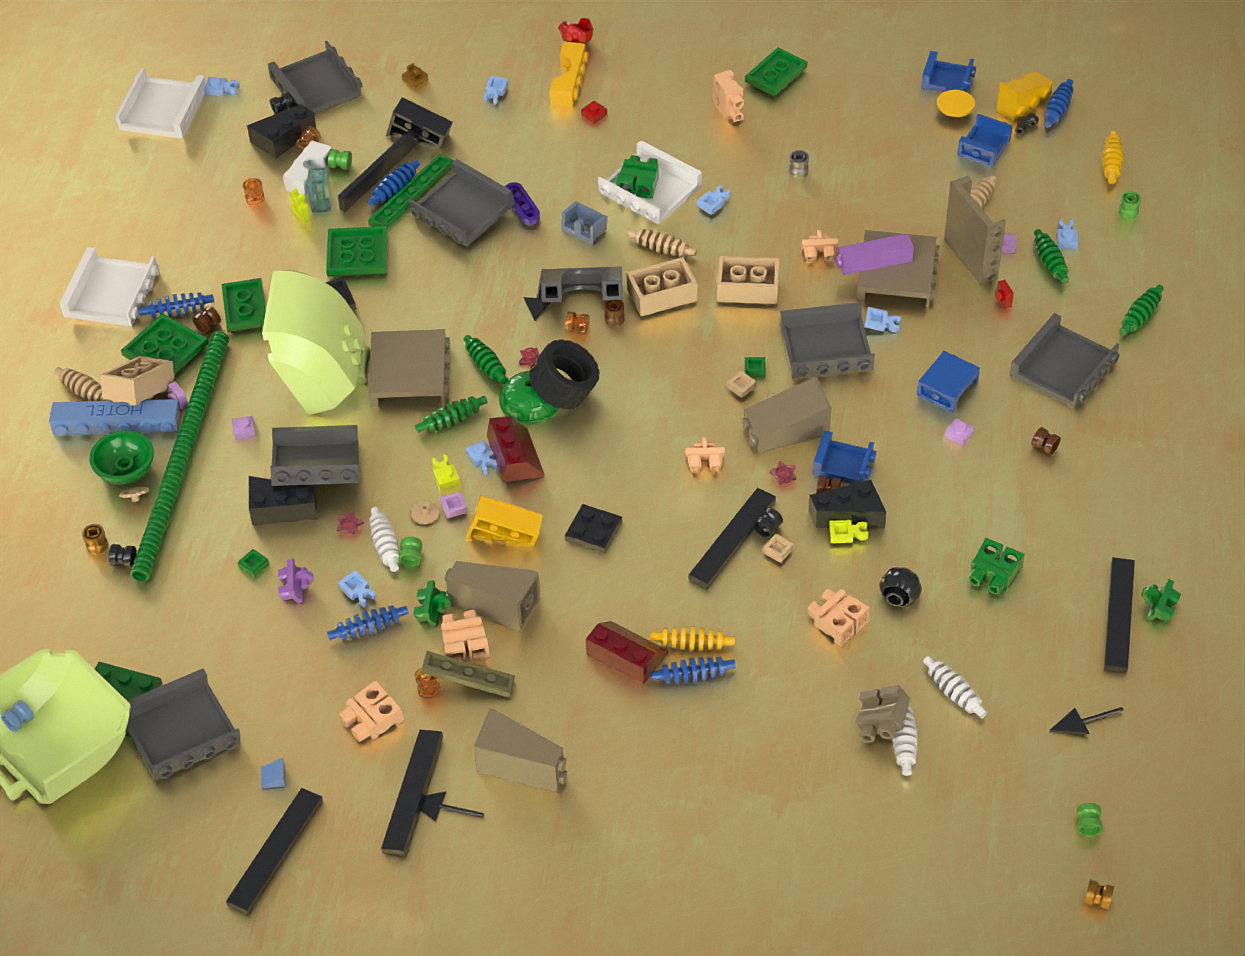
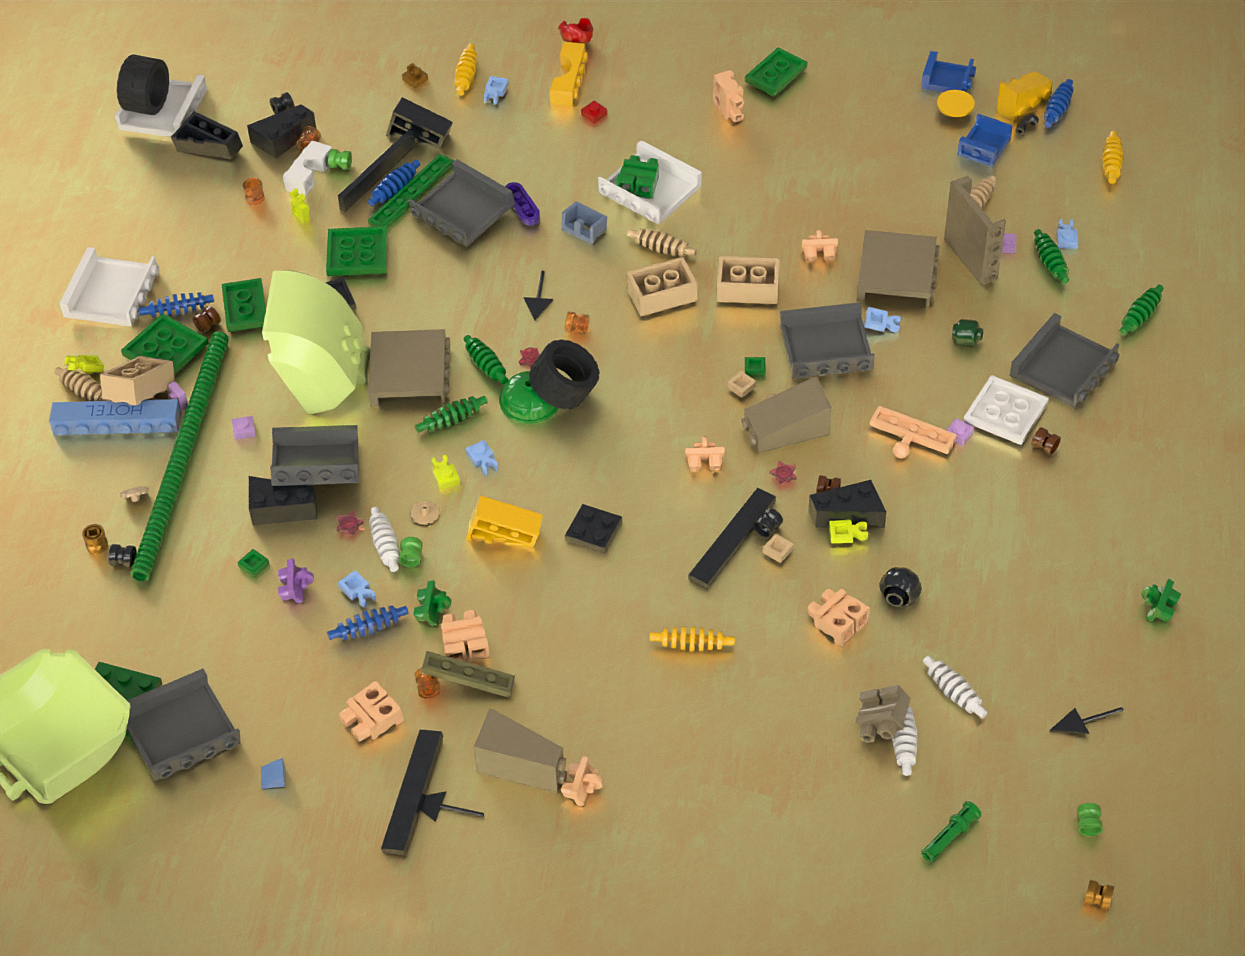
medium blue wheel [0,700,34,733] -> none
green hat [89,430,154,485] -> none
light blue plate [204,77,239,96] -> none
black tile [226,788,323,915] -> none
dark grey panel [268,41,362,115] -> none
clear light blue torso [307,168,331,213] -> none
lavender plate [440,492,468,519] -> none
dark tan slope [445,561,541,632] -> none
dark red slope [487,416,545,482] -> none
dark grey arch [541,266,623,302] -> none
dark red slope [586,621,668,684] -> none
reddish brown wheel [604,300,625,327] -> none
blue piece [651,657,736,684] -> none
light blue plate [697,185,731,215] -> none
flat silver wheel [789,150,809,177] -> none
blue panel [813,430,877,484] -> none
medium lavender brick [835,234,914,275] -> none
blue panel [917,351,980,413] -> none
green hips [969,537,1025,595] -> none
red plate [995,280,1014,309] -> none
black tile [1104,557,1135,673] -> none
bright green wheel [1119,191,1141,219] -> none
none -> neon yellow plate [64,355,104,374]
none -> black tyre [117,54,169,115]
none -> black wedge [171,111,243,159]
none -> yellow piece [455,44,477,95]
none -> light nougat hips [561,756,603,806]
none -> light nougat plate [870,406,957,459]
none -> green pin [921,801,982,862]
none -> dark green head [952,319,983,347]
none -> white plate [964,375,1049,445]

